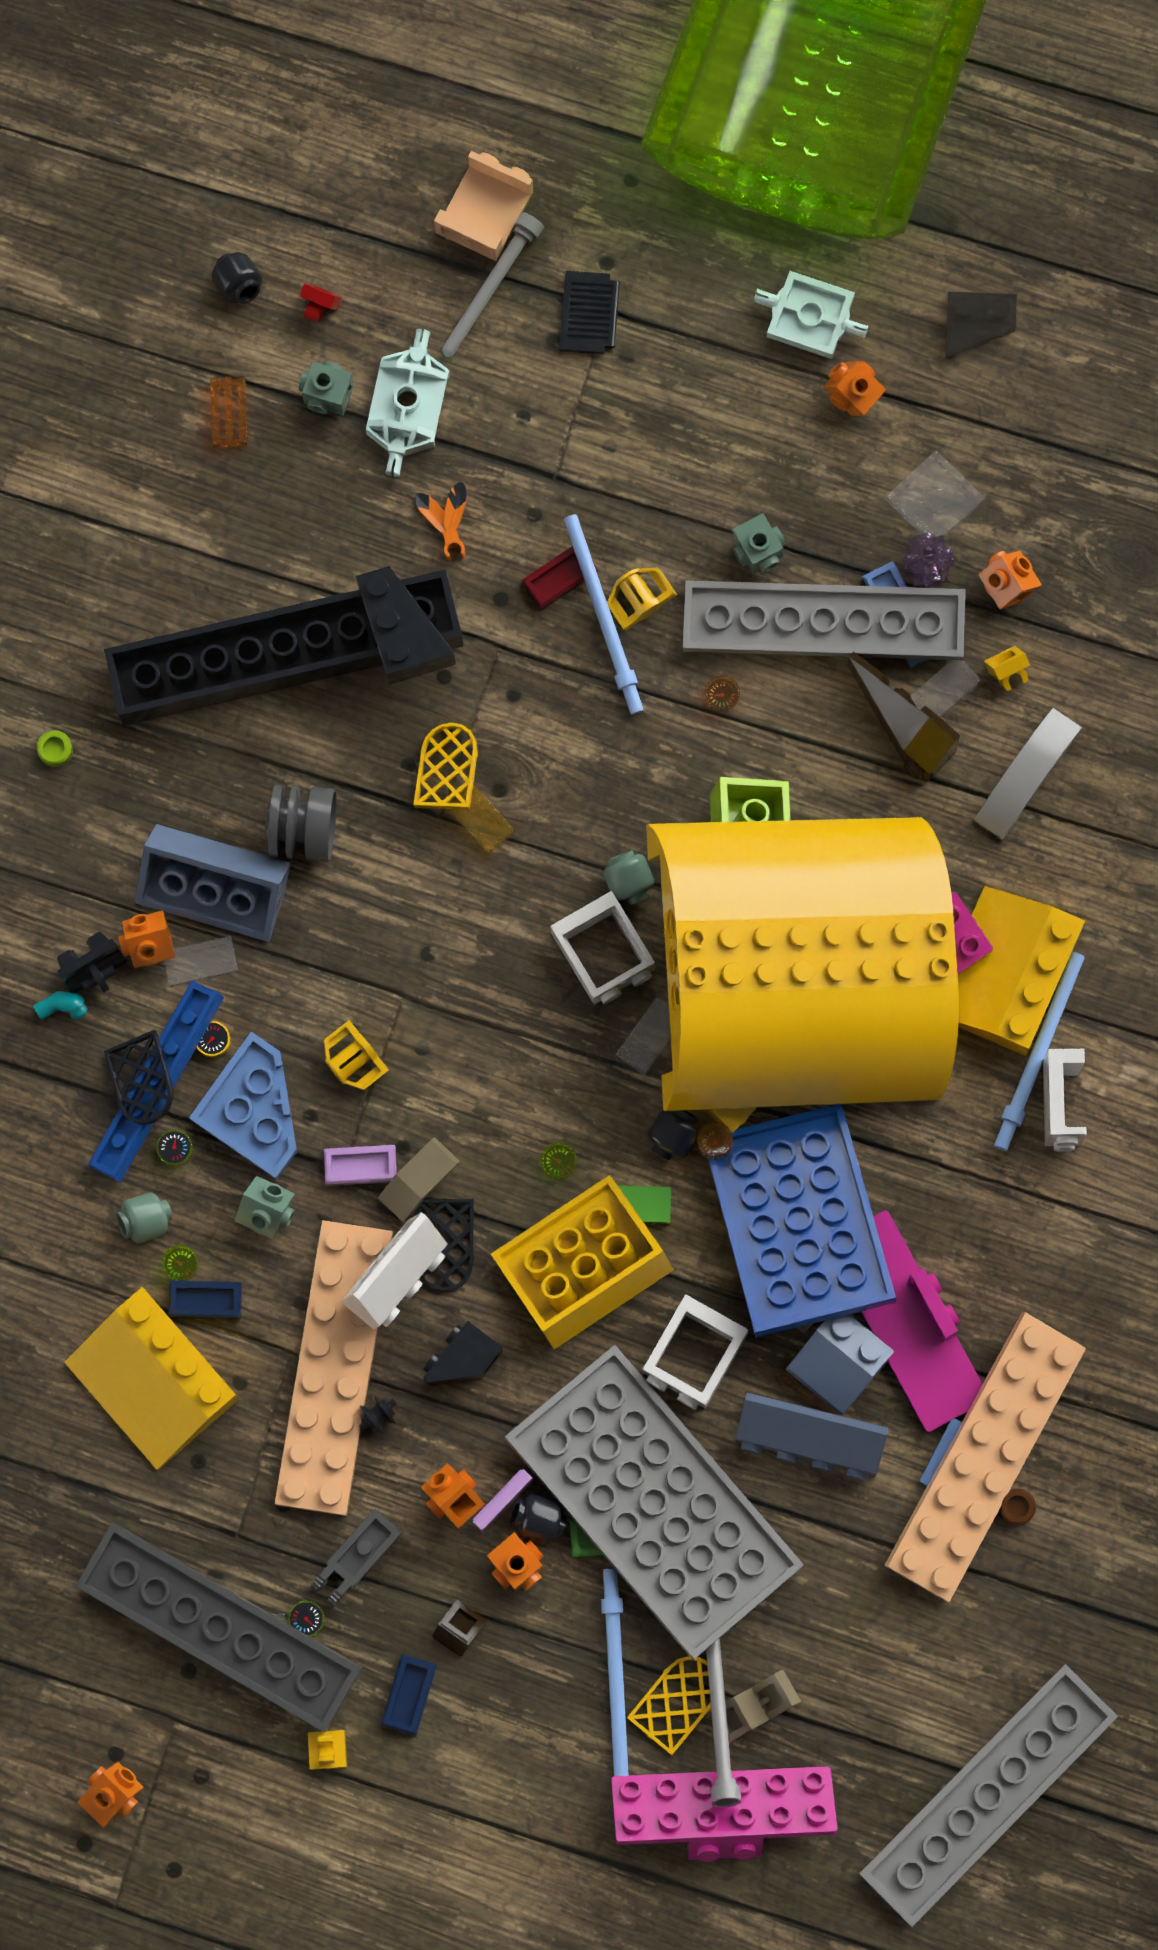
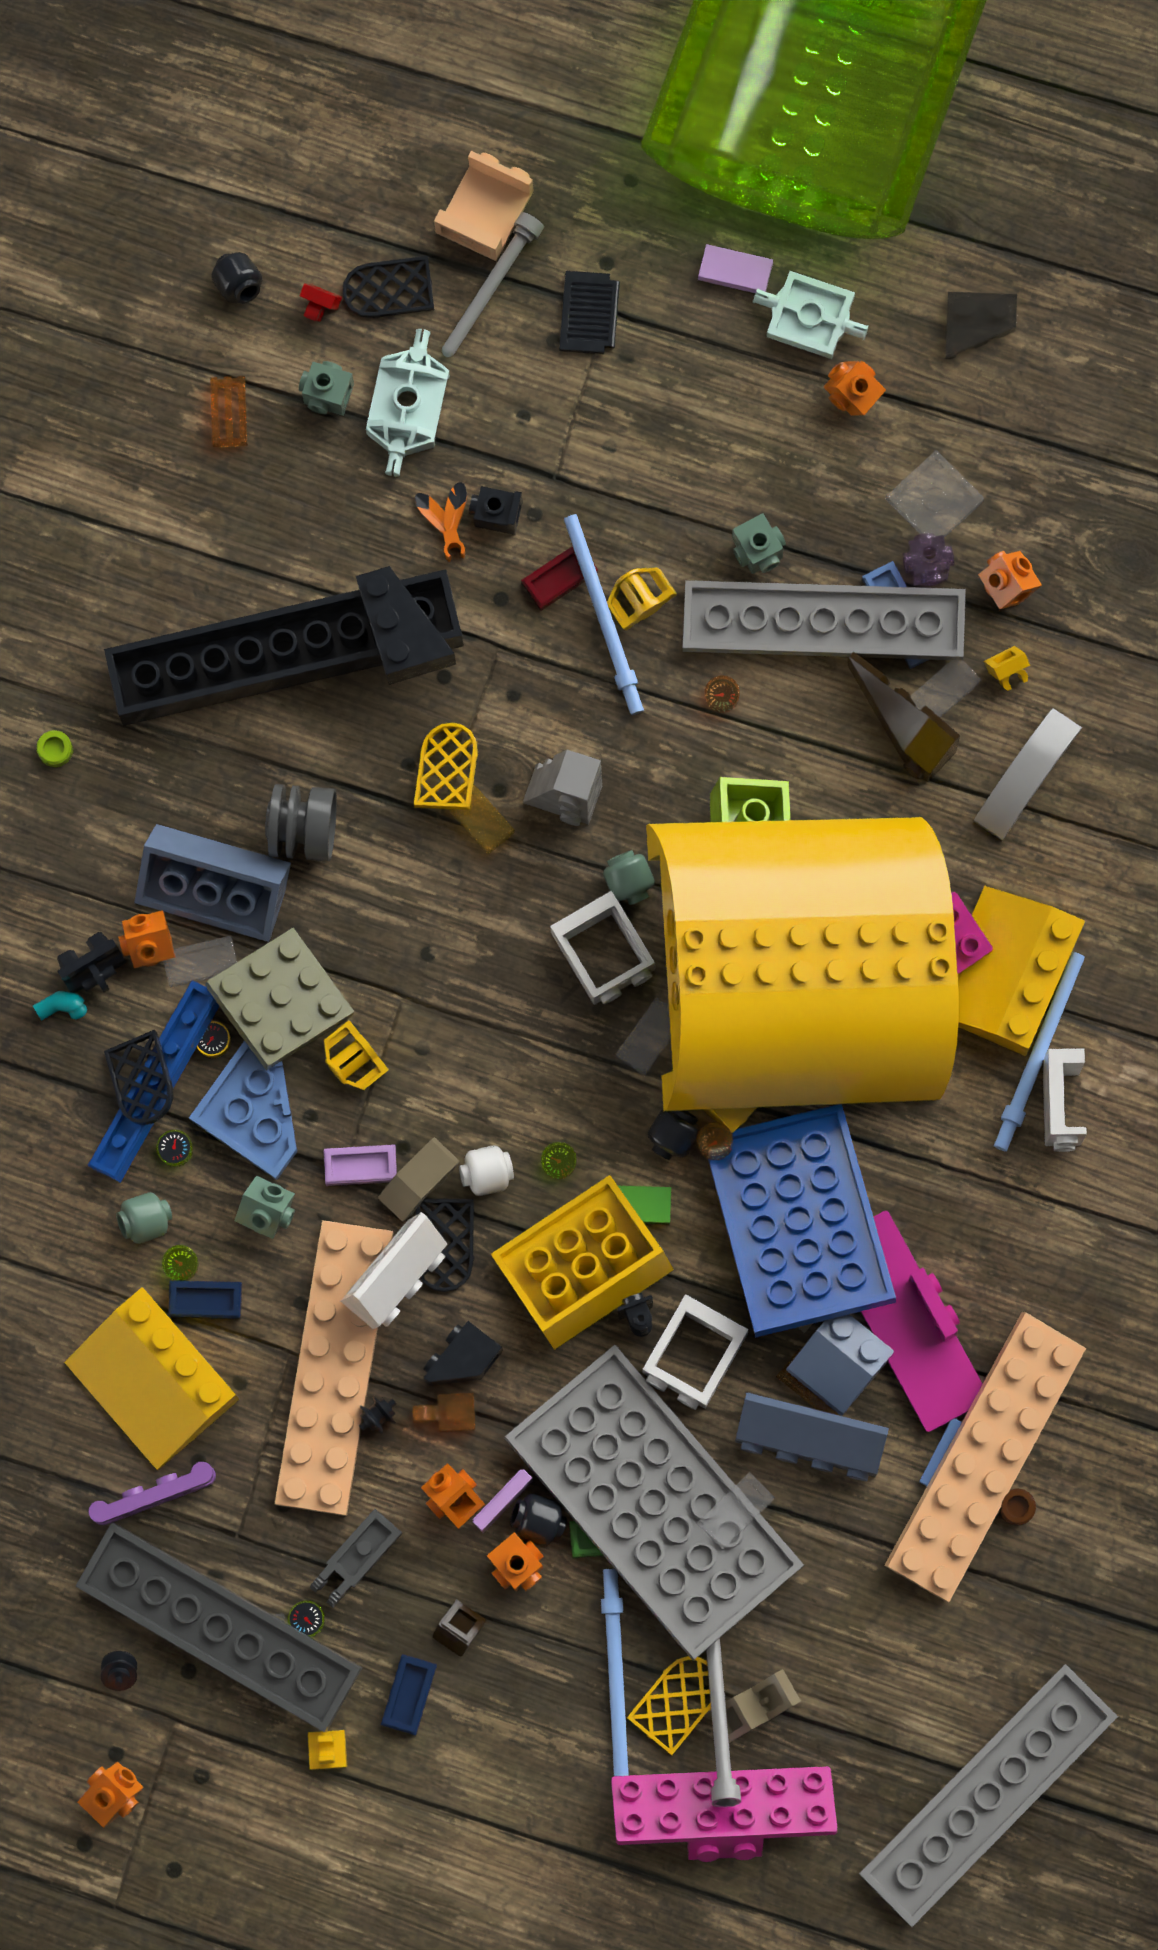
none -> medium lavender plate [89,1462,216,1525]
none -> black wheel [101,1651,137,1691]
none -> plate [205,928,354,1071]
none -> black window [342,256,435,318]
none -> clear orange plate [413,1393,476,1432]
none -> white head [459,1145,514,1196]
none -> black brick [469,486,523,535]
none -> light grey wedge [523,750,602,826]
none -> black hinge [617,1293,653,1337]
none -> clear tile [697,1472,775,1550]
none -> lavender tile [698,244,773,293]

